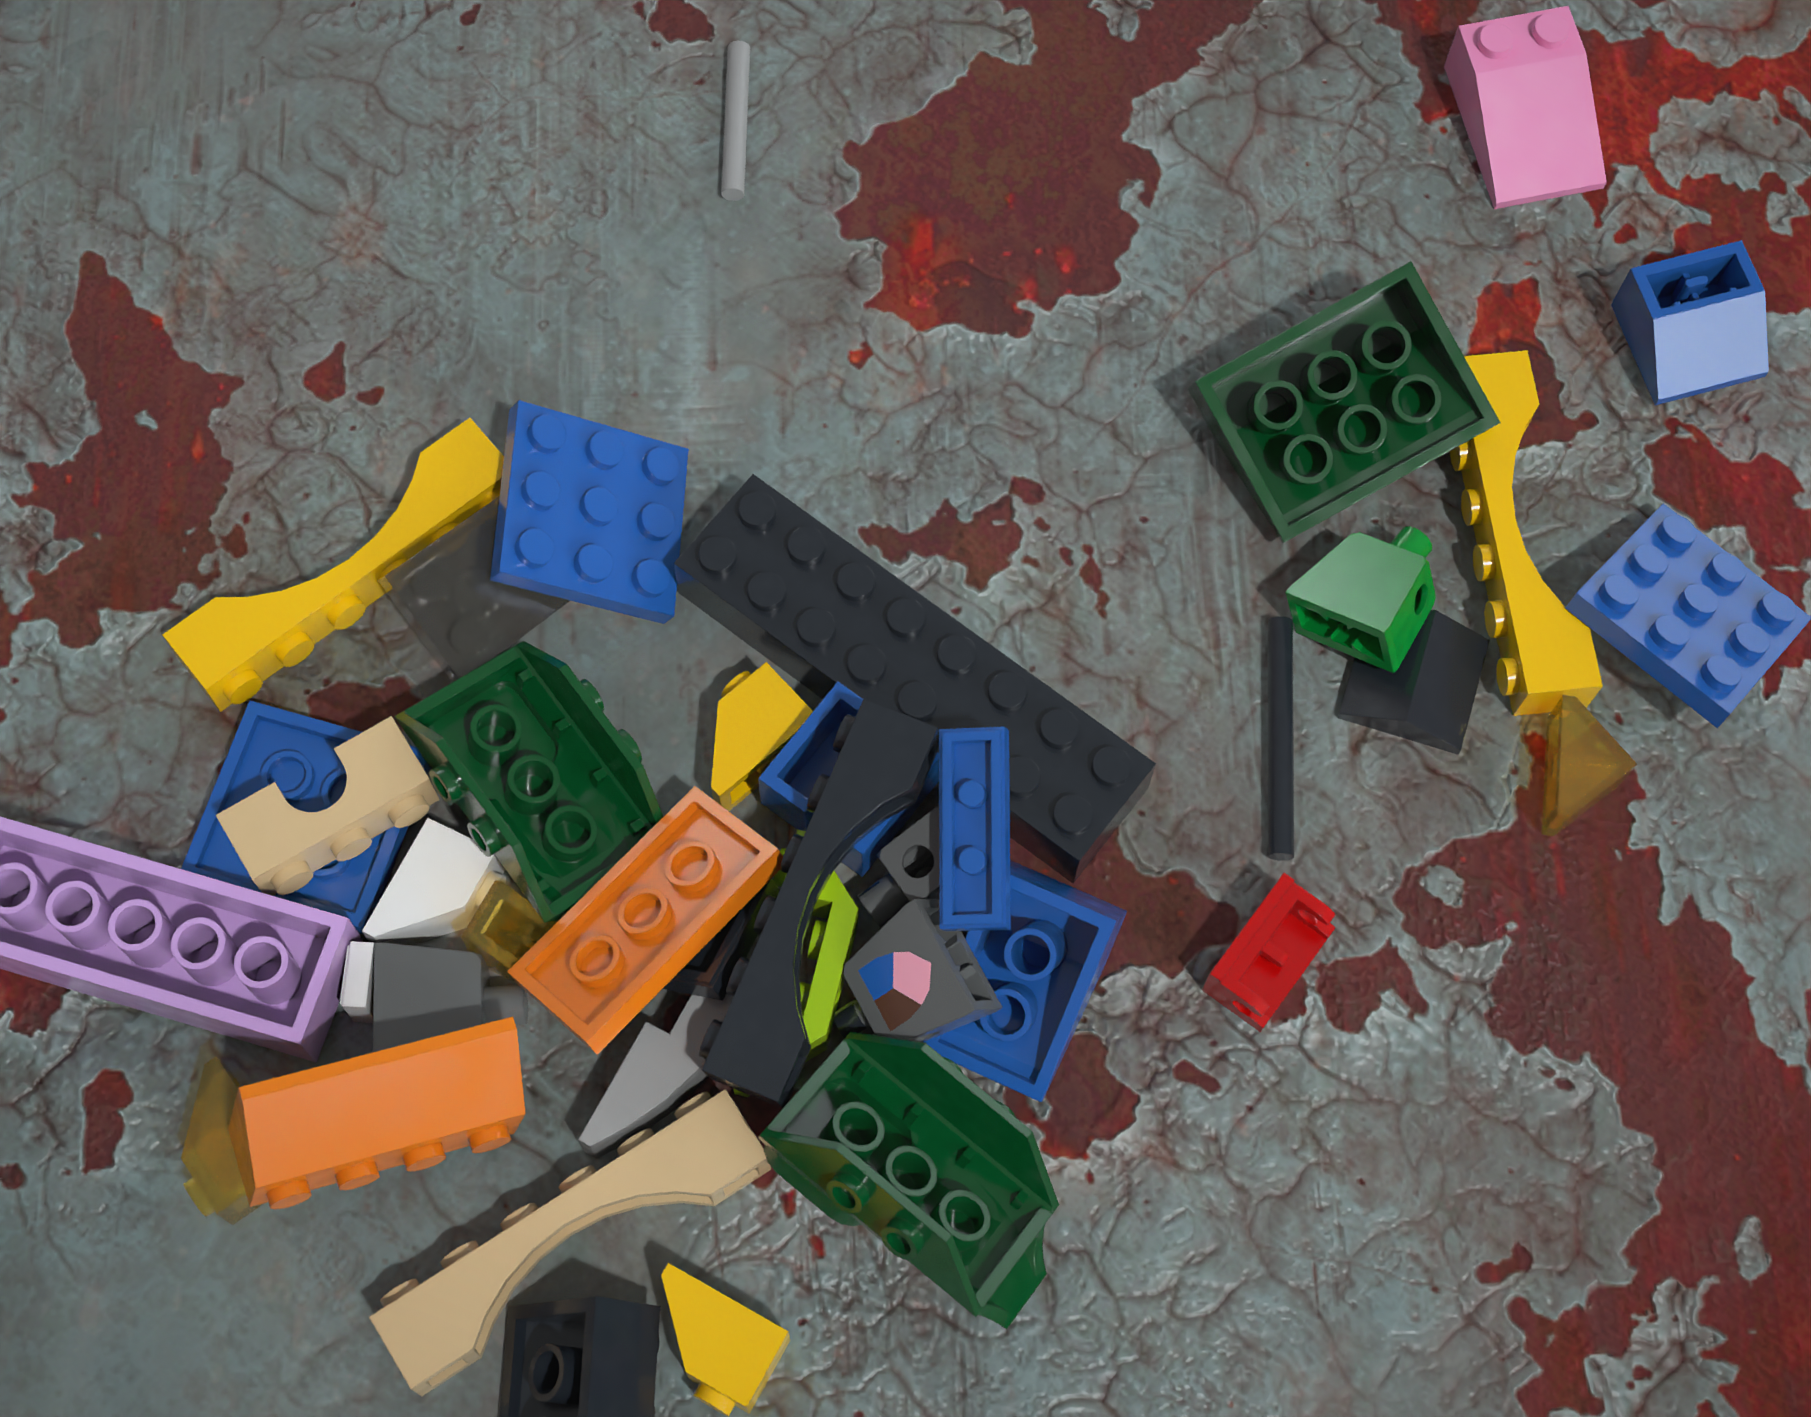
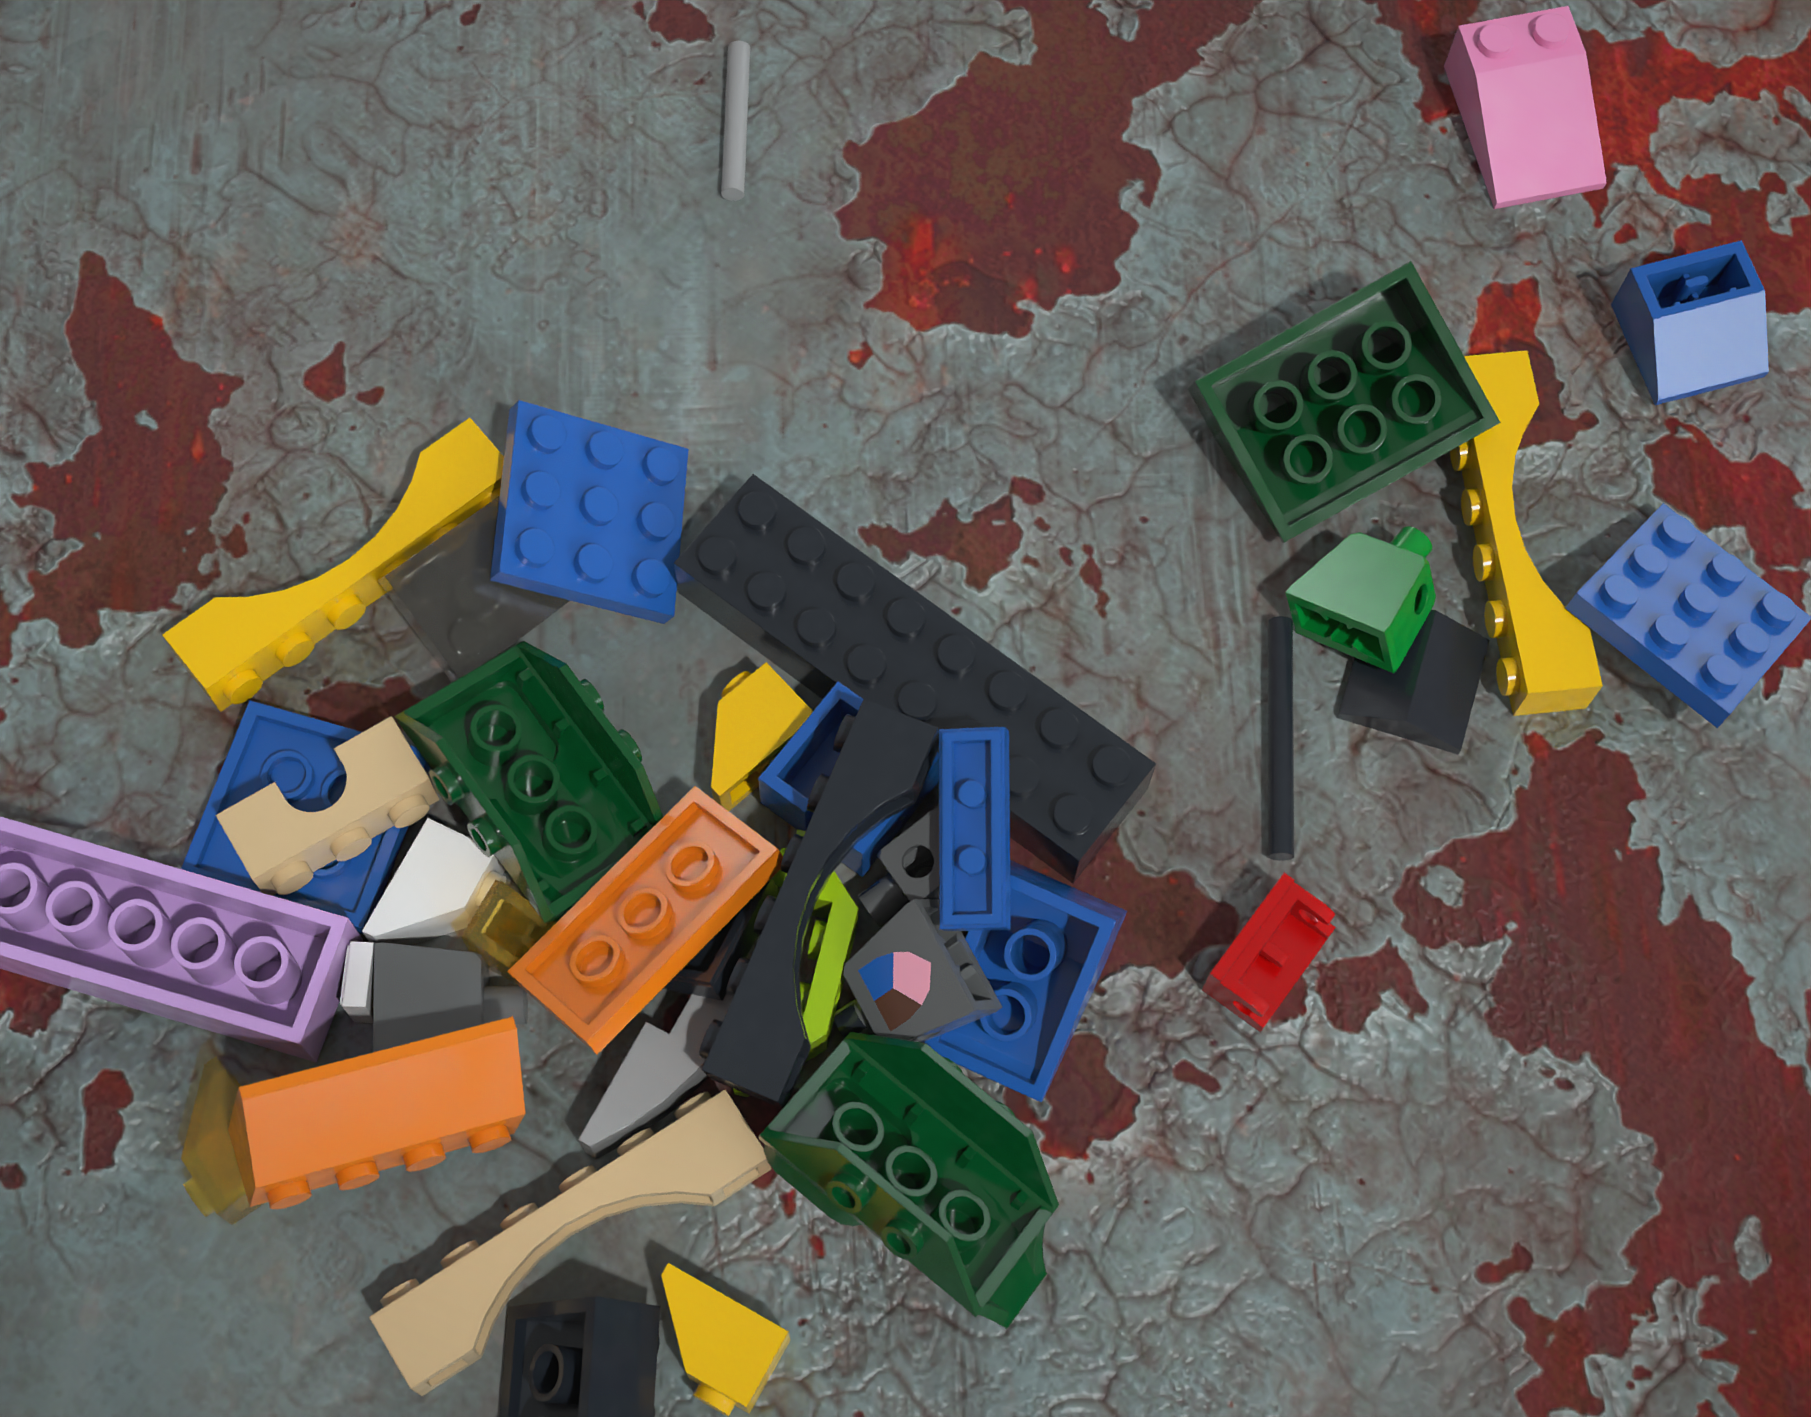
clear yellow slope [1542,695,1637,836] -> none

